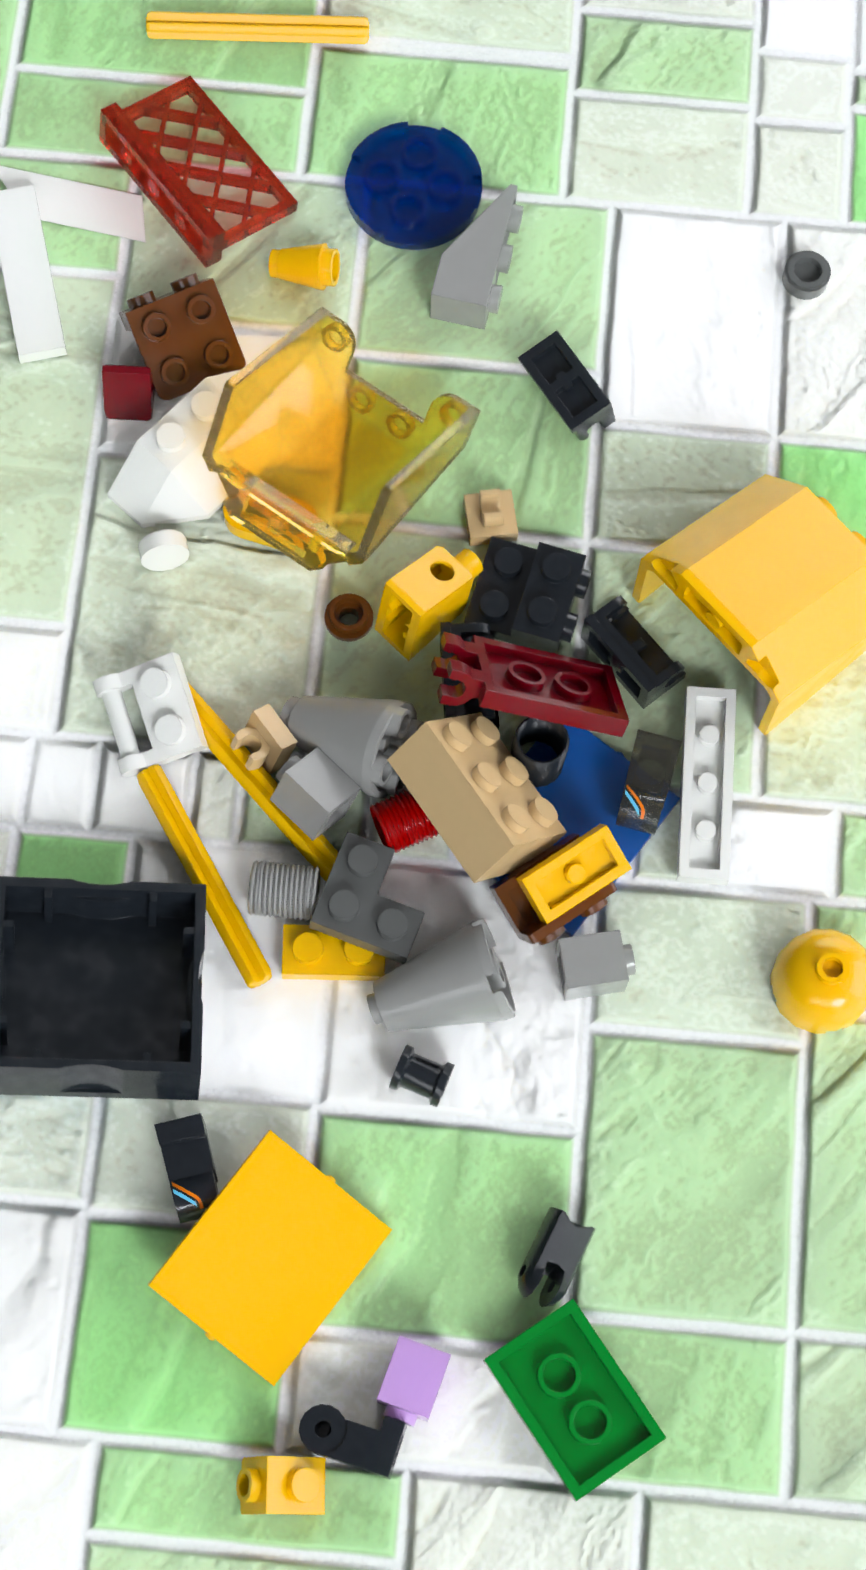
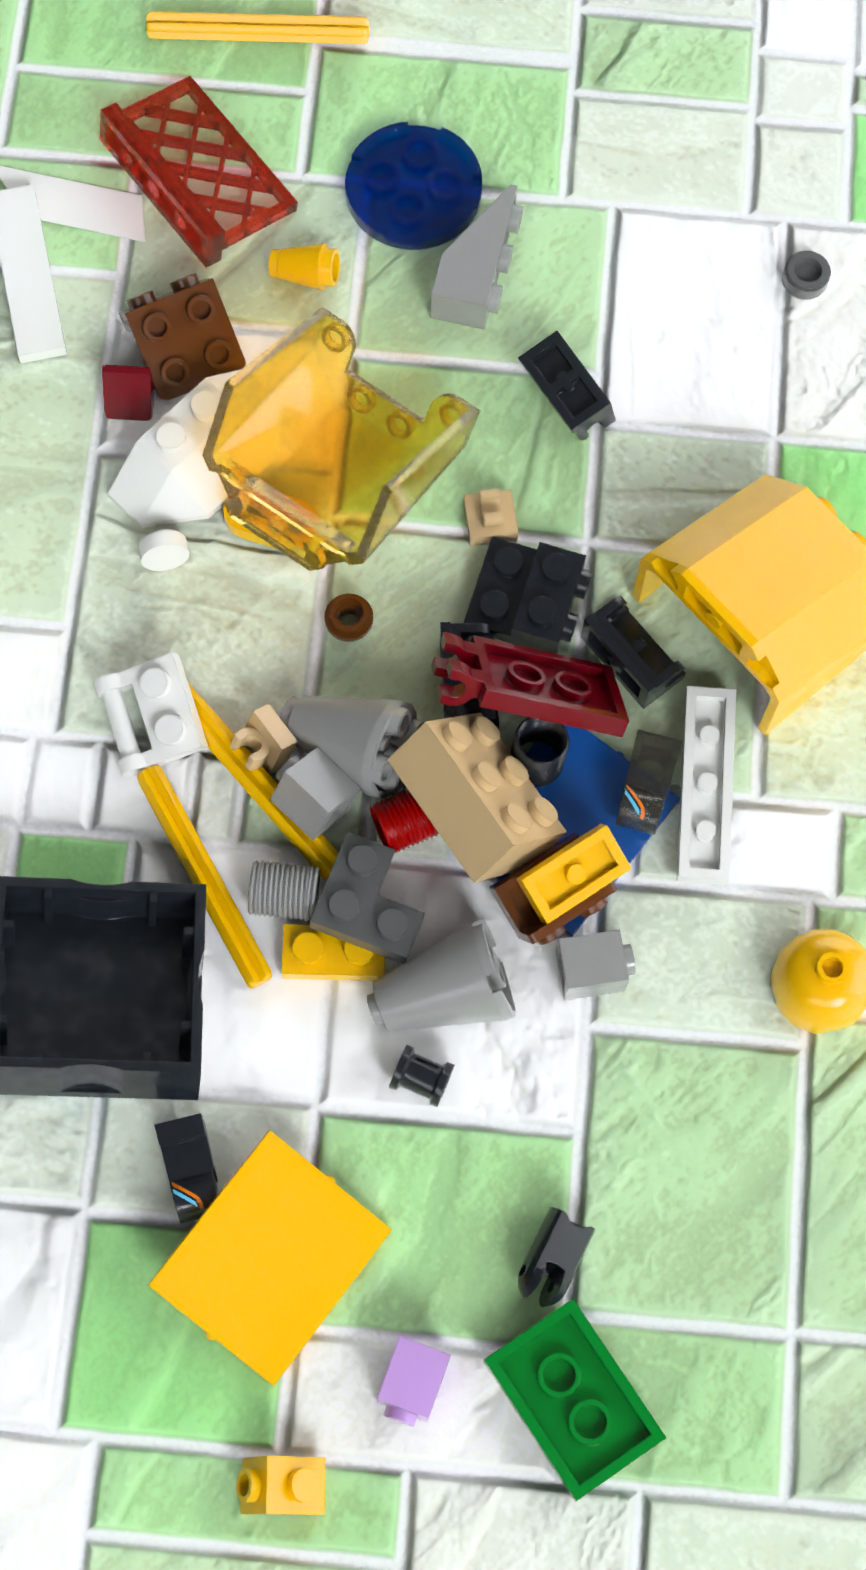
black leg [299,1404,407,1480] -> none
yellow torso [374,546,483,661] -> none

